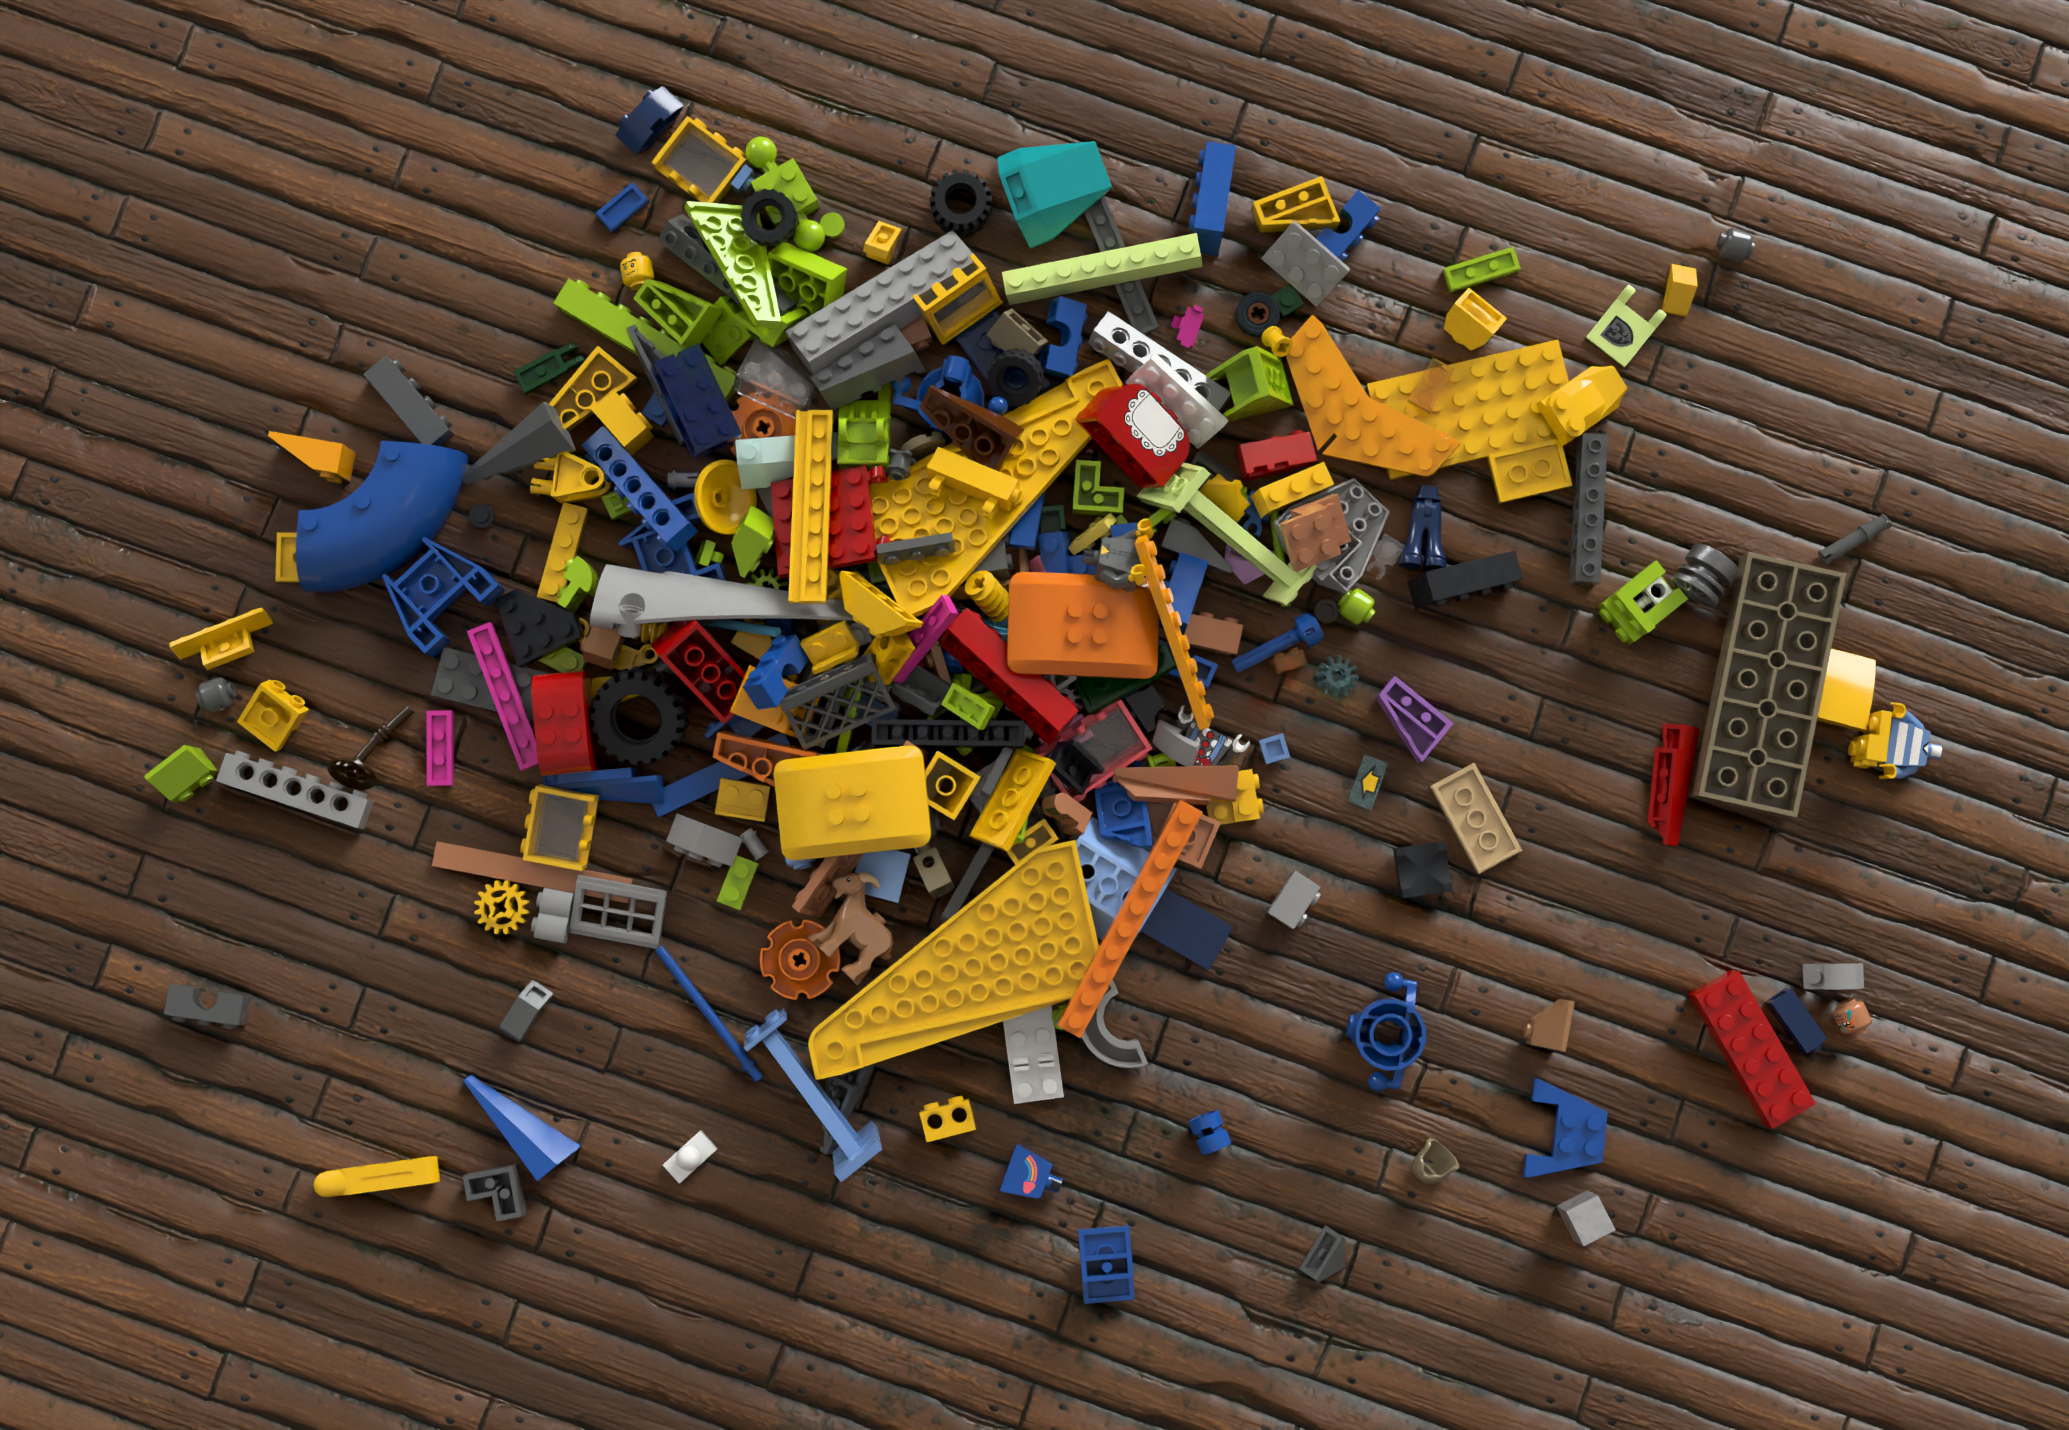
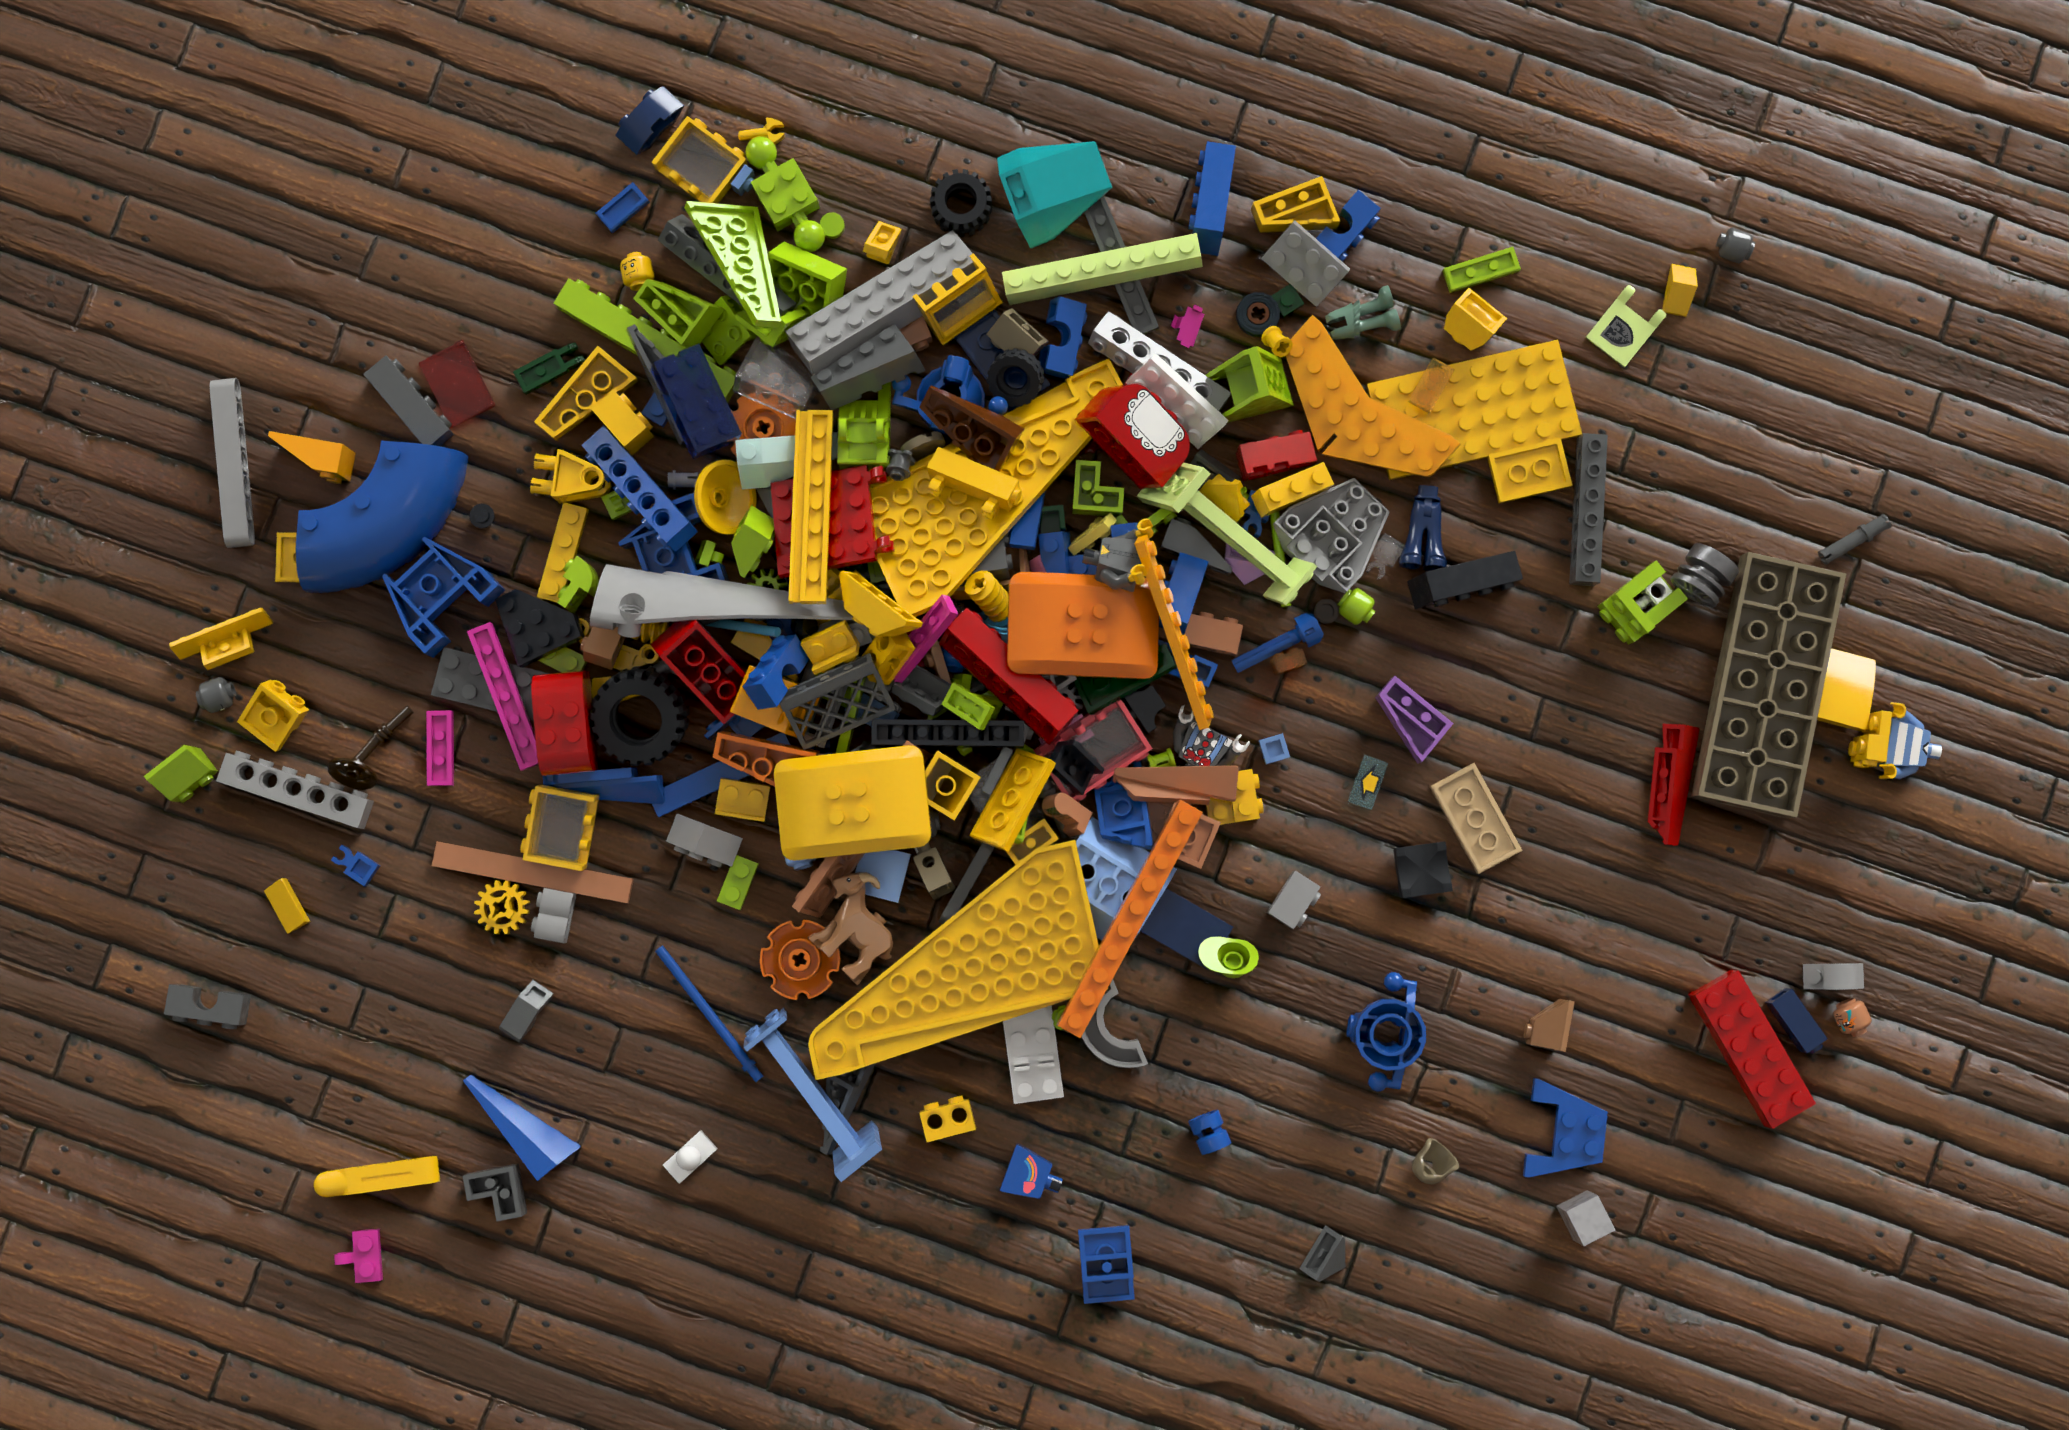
dark grey wedge [462,401,576,486] -> none
light grey piece [569,875,667,949] -> none
light grey pin [739,828,769,861] -> none
black tyre [741,189,798,247] -> none
dark grey plate [876,532,956,565] -> none
light grey slope [1152,720,1200,766] -> none
nougat bracket [1279,493,1351,572] -> none
clear light blue gear [1316,655,1359,698] -> none
yellow slope [1536,366,1627,446] -> none
none -> light grey beam [209,378,255,548]
none -> yellow slope [264,878,310,934]
none -> blue plate [331,845,380,887]
none -> dark pink plate [334,1229,383,1283]
none -> clear red piece [419,340,495,428]
none -> yellow bar [738,118,785,145]
none -> lime piece [1198,937,1259,978]
none -> sand green piece [1325,285,1401,340]

